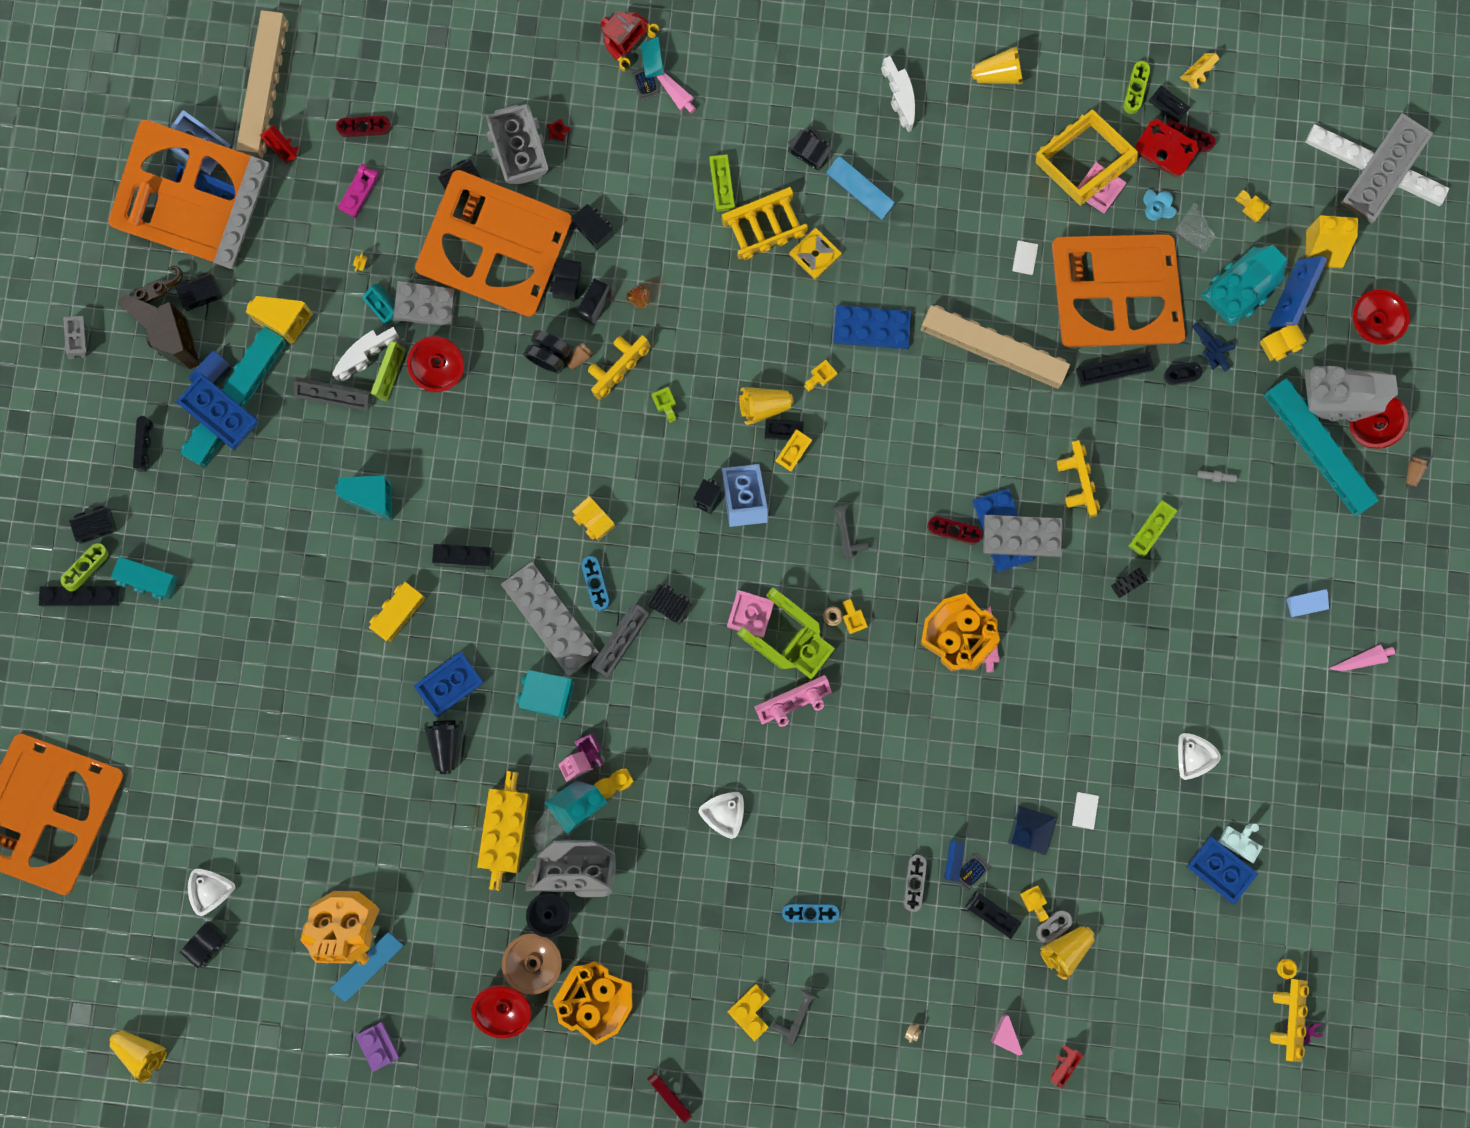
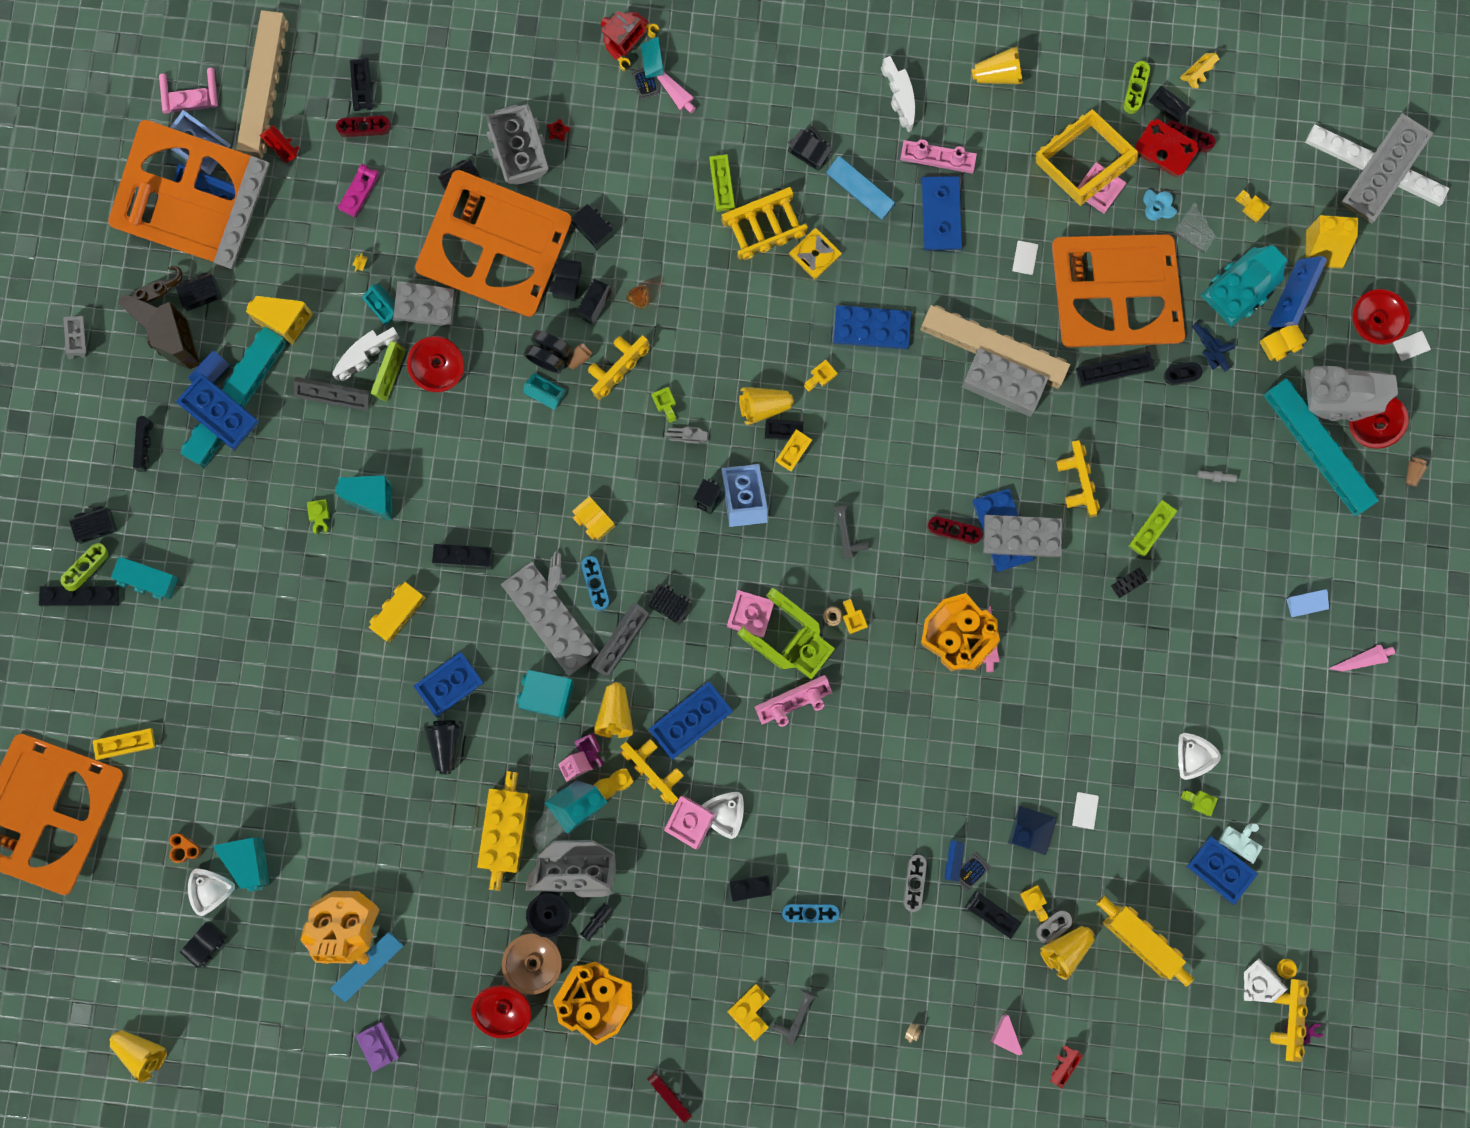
none -> yellow plate [93,728,156,760]
none -> bright pink plate [159,68,218,114]
none -> orange piece [169,834,202,863]
none -> teal slope [214,837,270,892]
none -> lime plate [307,499,330,535]
none -> black plate [350,58,373,111]
none -> teal slope [523,373,566,410]
none -> light grey piece [548,551,566,592]
none -> black pin [580,903,614,942]
none -> yellow cone [594,682,633,738]
none -> yellow plate [620,739,684,805]
none -> blue plate [648,681,733,760]
none -> light grey piece [664,427,708,444]
none -> bright pink plate [664,796,716,850]
none -> black brick [729,875,772,902]
none -> bright pink plate [900,140,977,174]
none -> blue plate [921,176,962,250]
none -> light grey piece [961,348,1048,417]
none -> yellow brick [1096,895,1194,987]
none -> lime plate [1181,791,1218,817]
none -> white plate [1244,959,1288,1003]
none -> white sticker [1393,331,1431,361]

